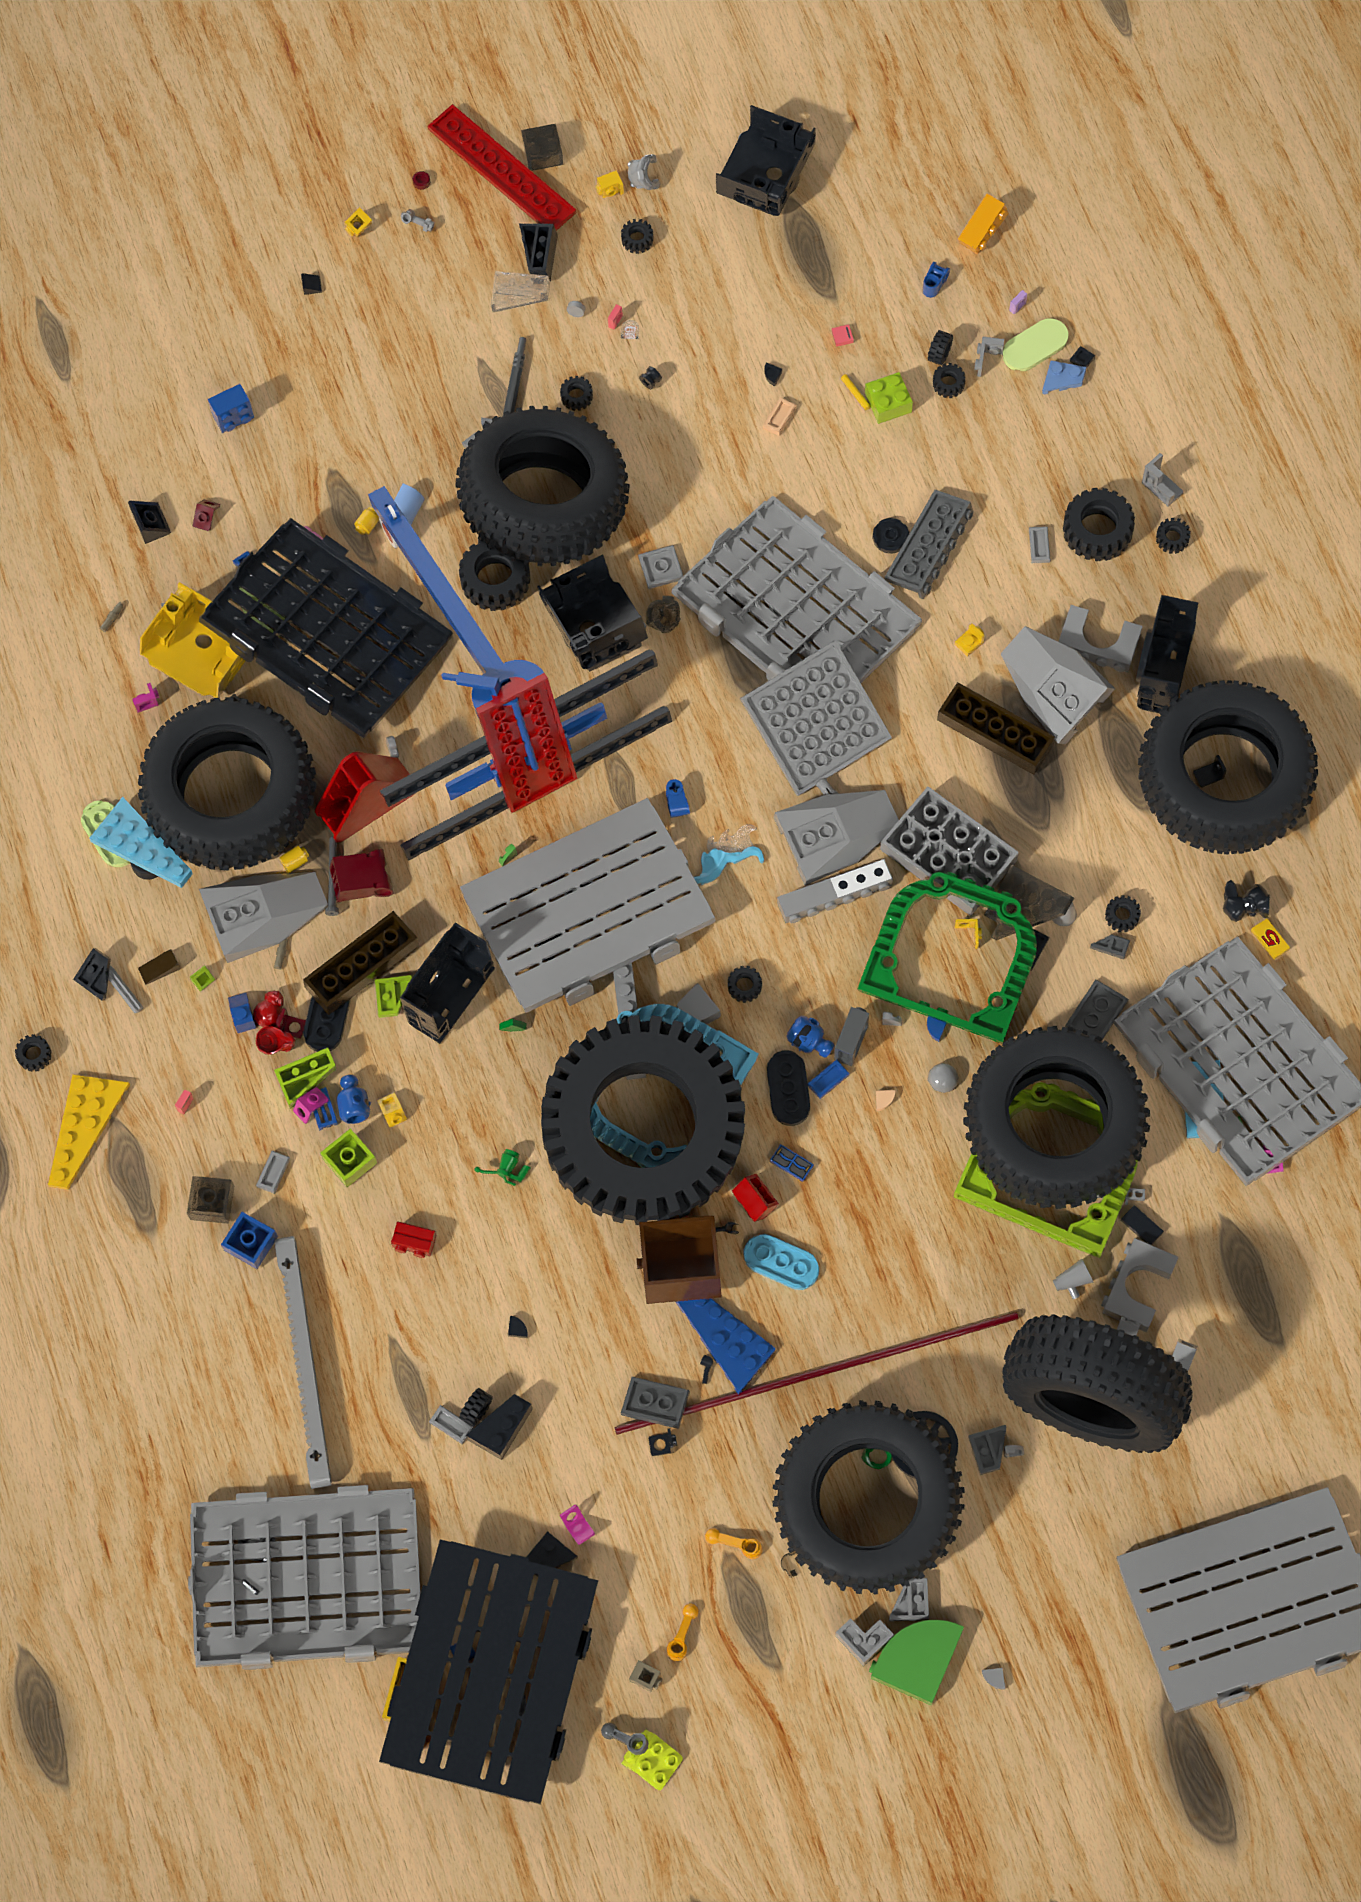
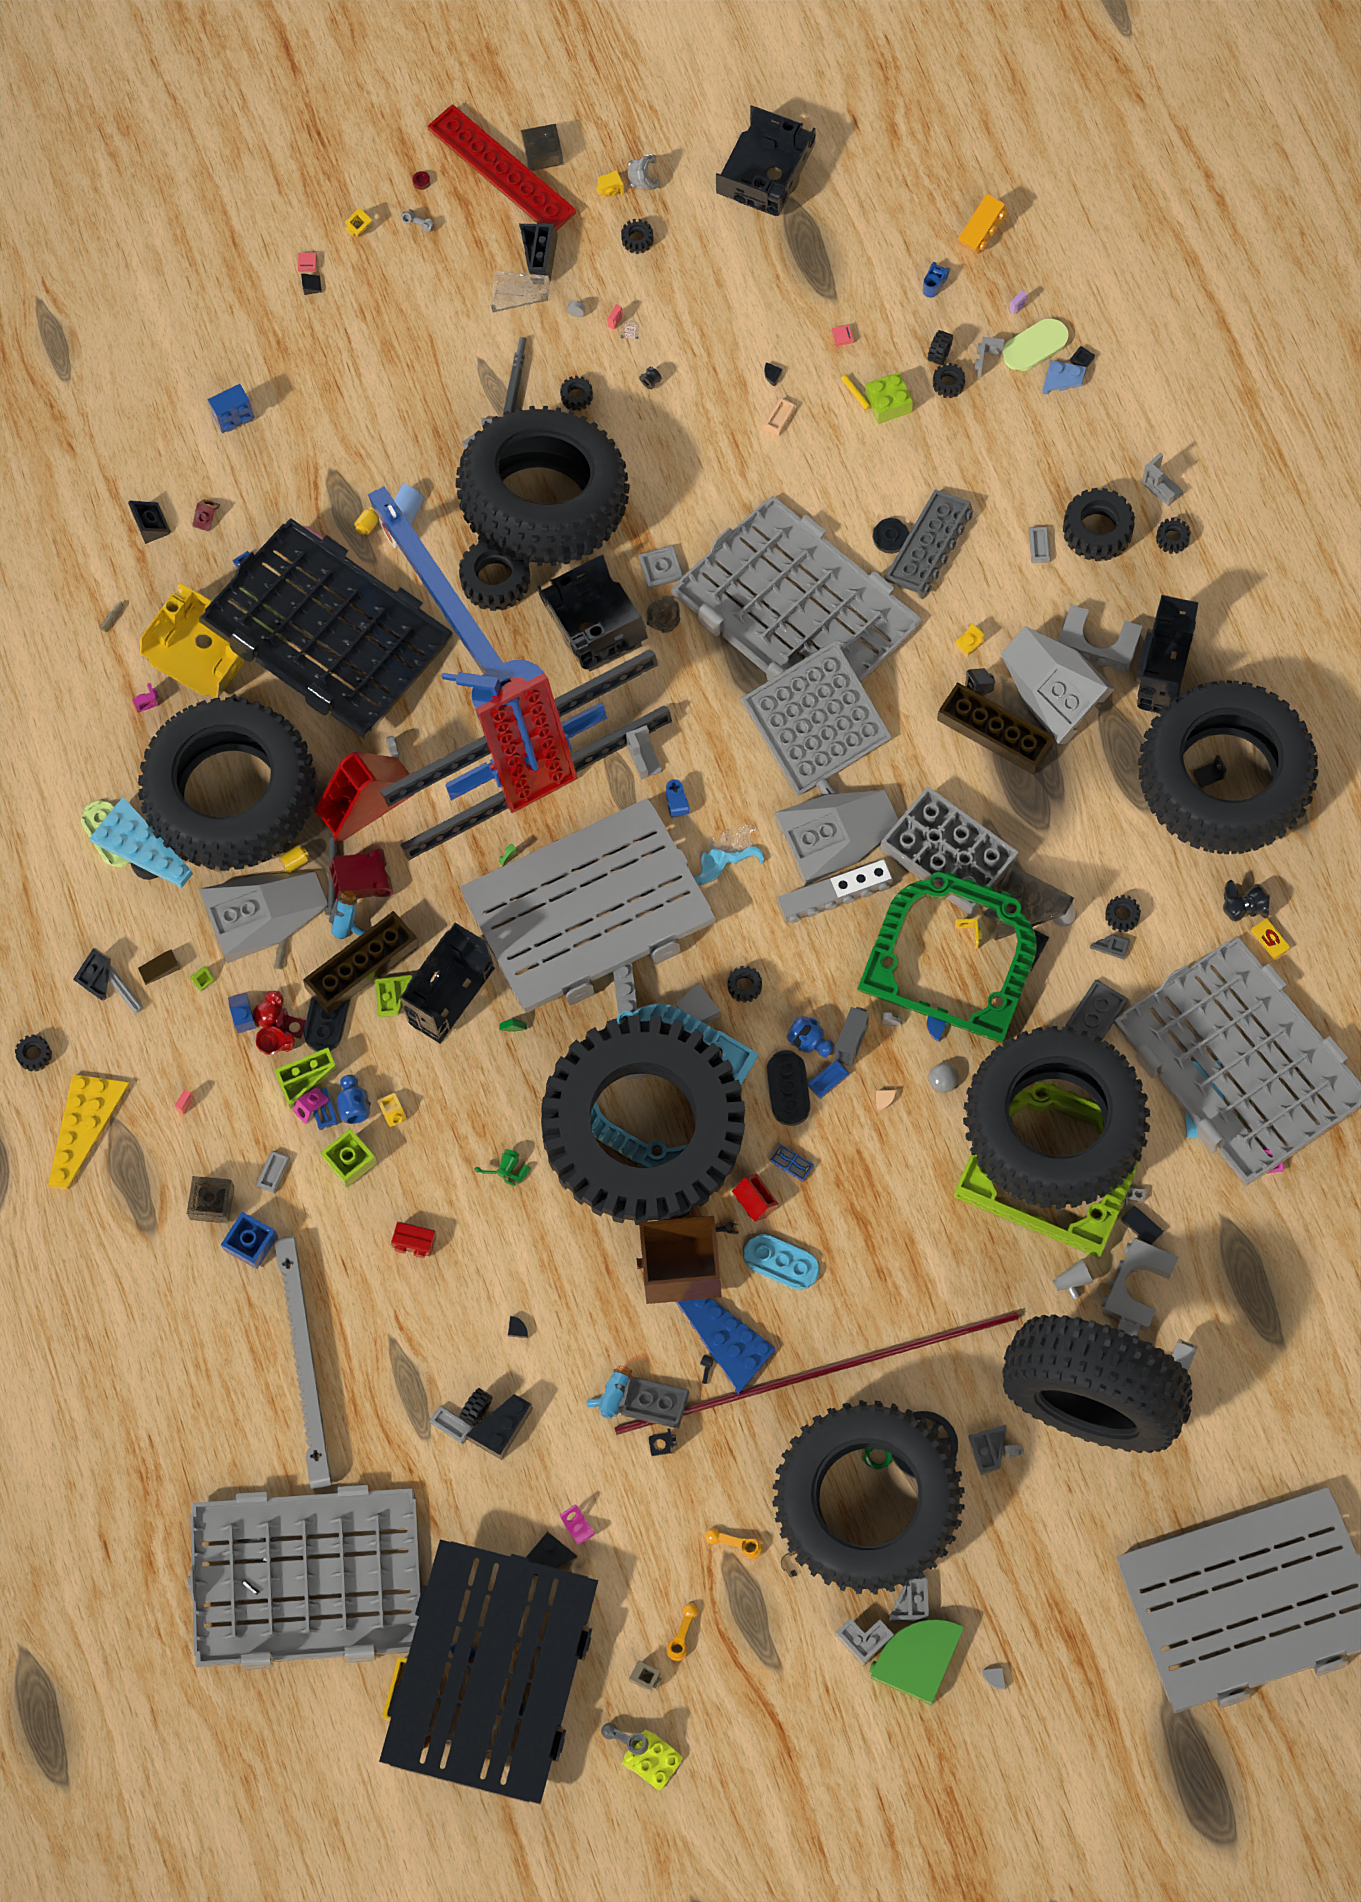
none -> coral tile [298,253,317,272]
none -> dark azure piece [329,890,365,939]
none -> dark azure piece [587,1365,632,1419]
none -> light grey panel [626,725,662,780]
none -> black slope [965,668,995,696]

